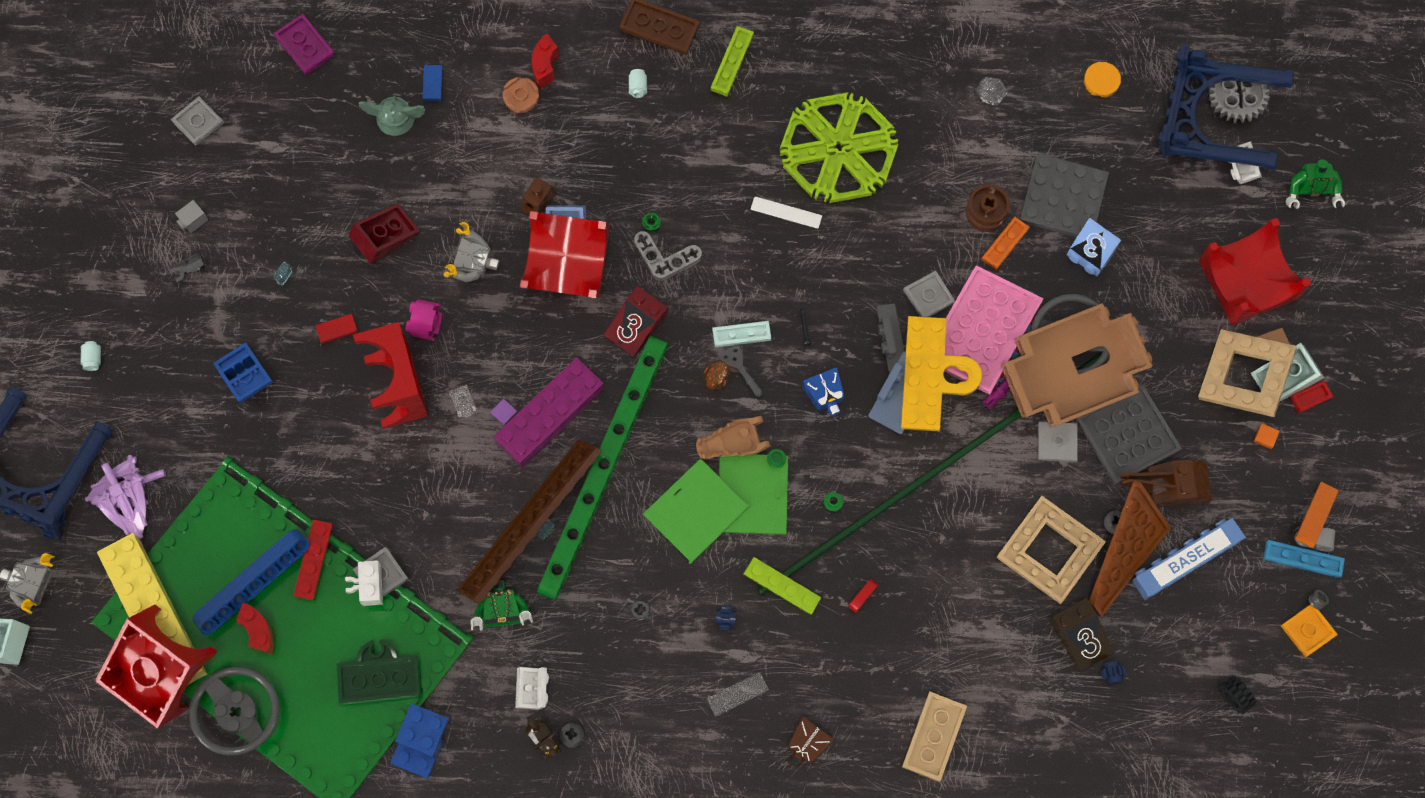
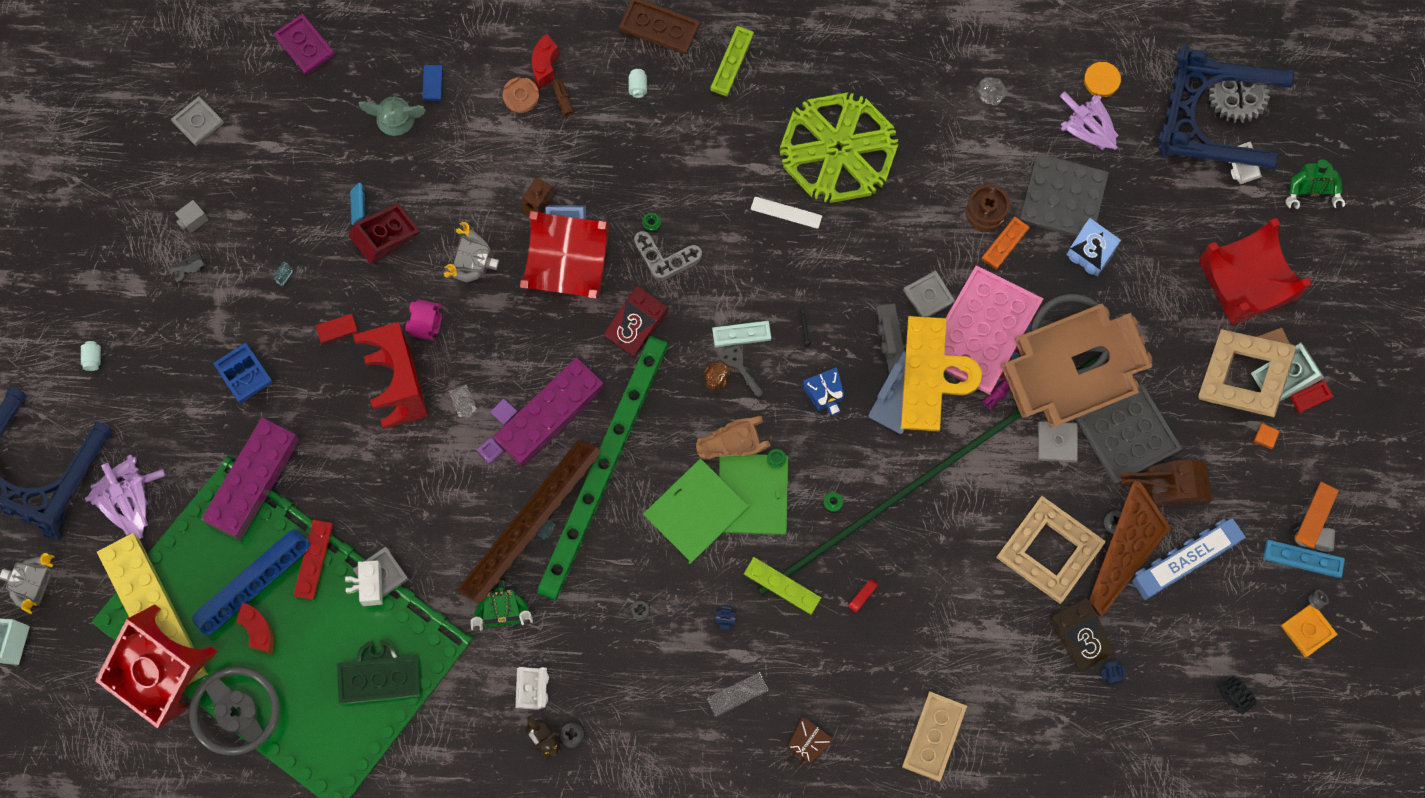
blue bracket [390,703,449,779] -> none
none -> magenta brick [201,418,300,542]
none -> dark azure slope [350,183,366,225]
none -> medium lavender tile [477,437,504,465]
none -> reddish brown axle [553,80,574,117]
none -> lavender bar [1060,91,1119,150]

